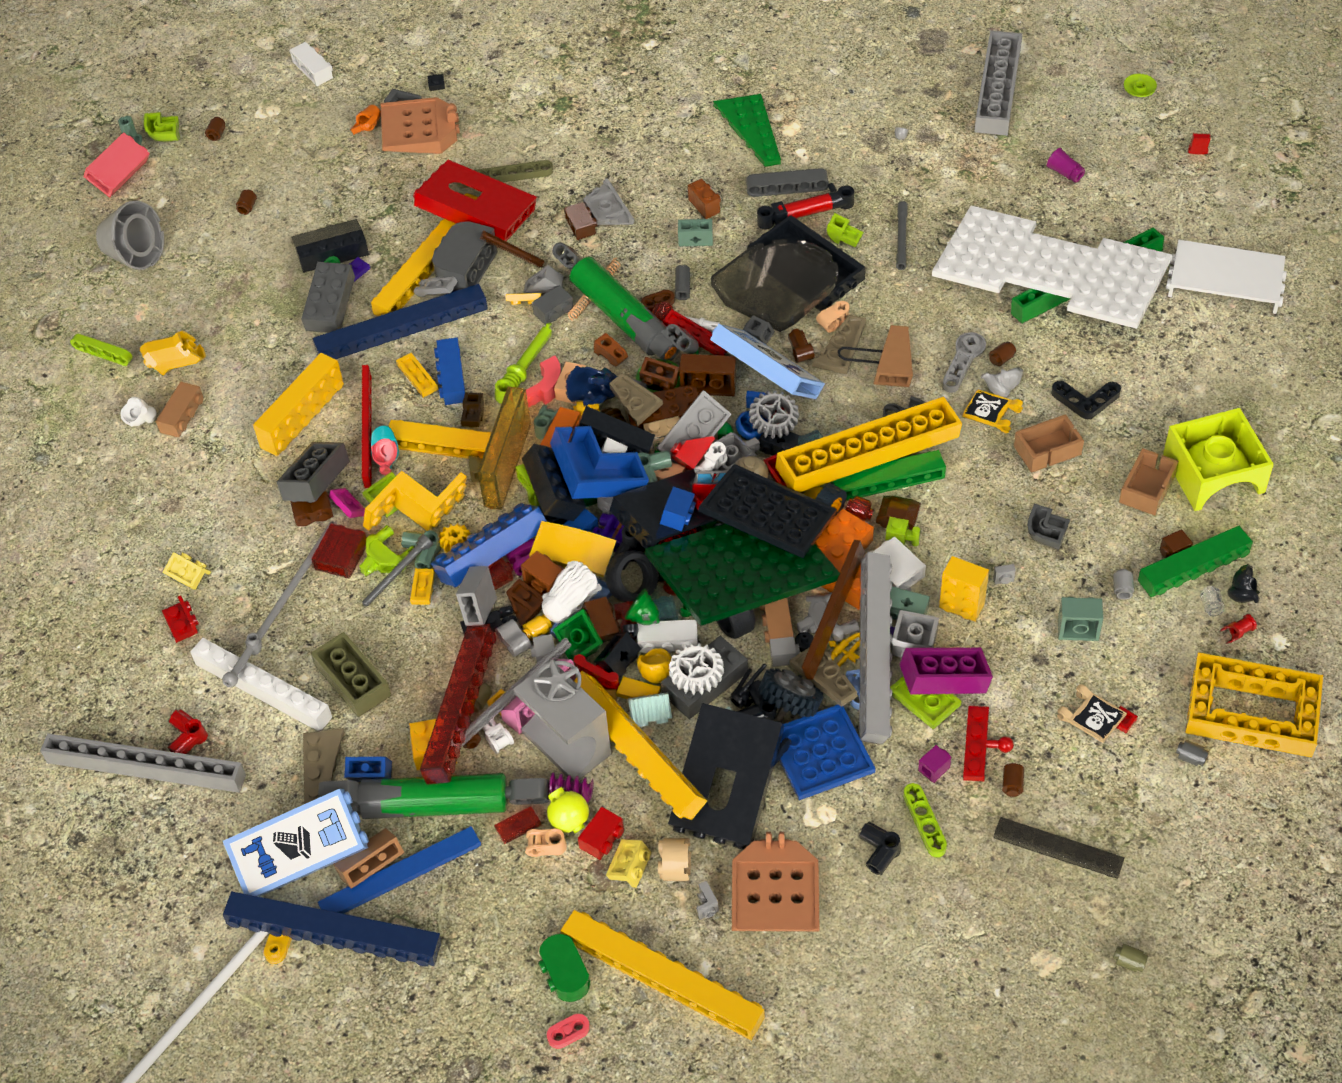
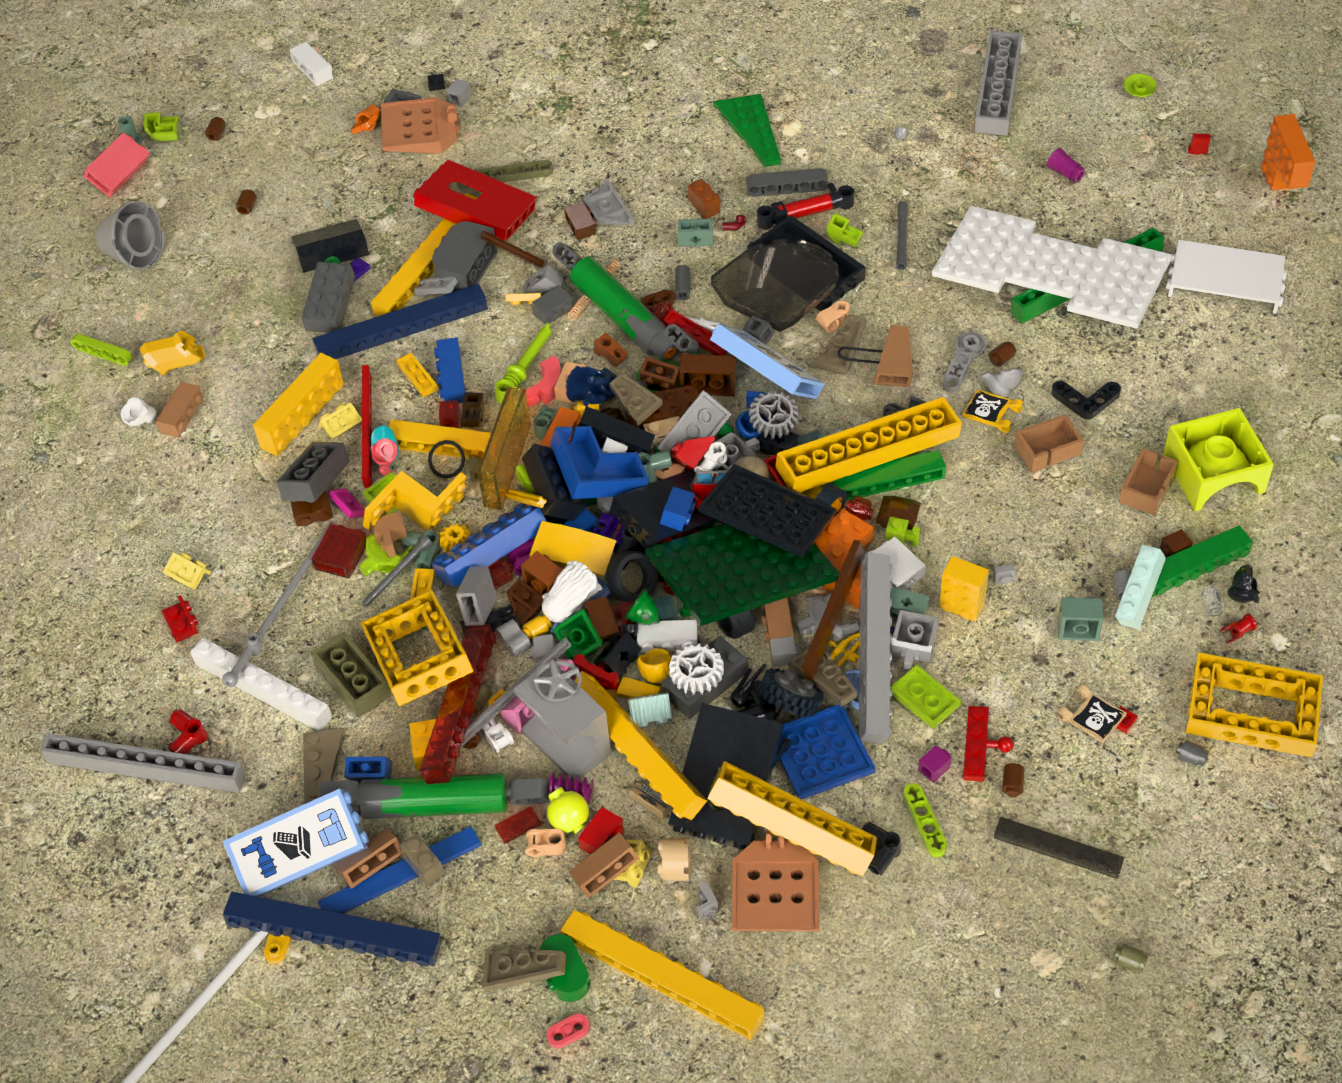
reddish brown piece [788,328,815,363] -> none
black tile [795,632,814,652] -> none
magenta brick [899,647,993,694] -> none
dark grey brick [1027,503,1070,550] -> none
none -> light yellow bracket [319,403,362,440]
none -> yellow brick [360,590,474,706]
none -> medium nougat brick [374,512,407,558]
none -> dark tan piece [399,833,444,886]
none -> black piece [428,440,465,479]
none -> clear red brick [439,401,460,428]
none -> light grey brick [446,79,472,107]
none -> dark tan wing [482,949,566,991]
none -> yellow axle [506,488,547,508]
none -> medium nougat brick [569,832,640,898]
none -> tan slope [629,782,673,820]
none -> yellow brick [707,761,877,876]
none -> dark red arm [722,215,746,231]
none -> light aqua brick [1115,545,1166,630]
none -> orange brick [1261,114,1315,190]

